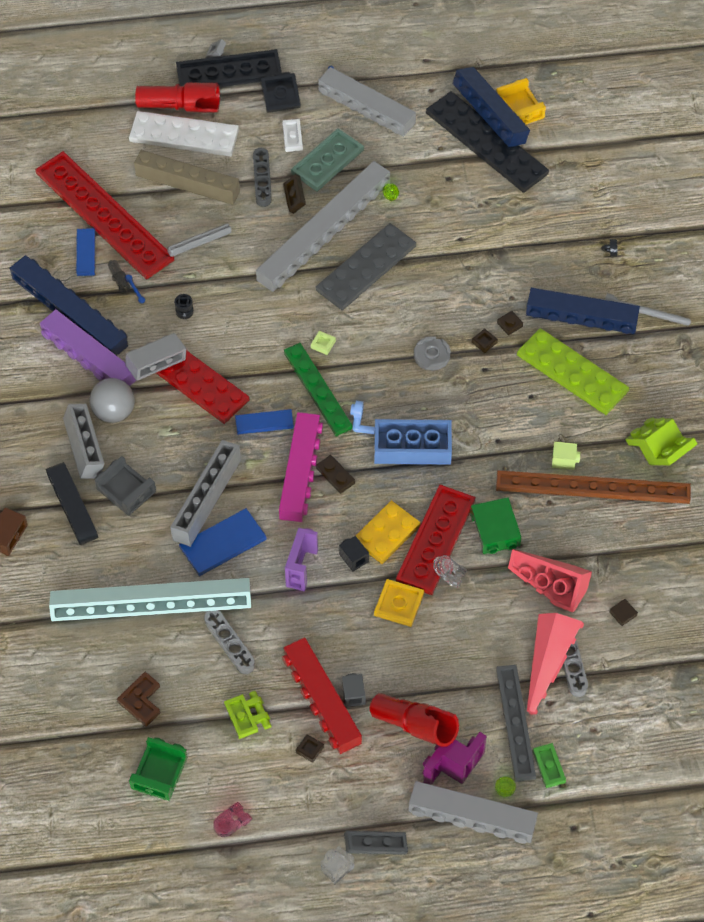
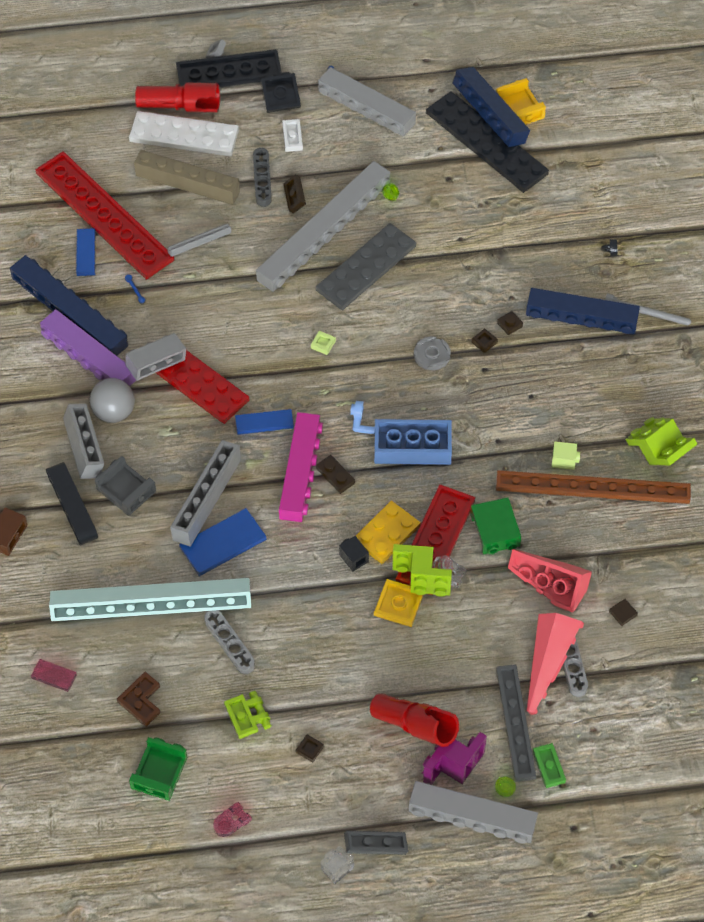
clear smoke axle [108,260,131,293] -> none
black wheel [174,294,194,319] -> none
red brick [282,637,362,754] -> none
green plate [284,343,352,436] -> none
medium lavender panel [285,528,318,591] -> none
sand green plate [291,128,364,192] -> none
dark grey brick [342,673,366,707] -> none
lime plate [517,328,629,415] -> none
none -> clear pink tile [31,659,77,692]
none -> lime bracket [393,544,452,597]

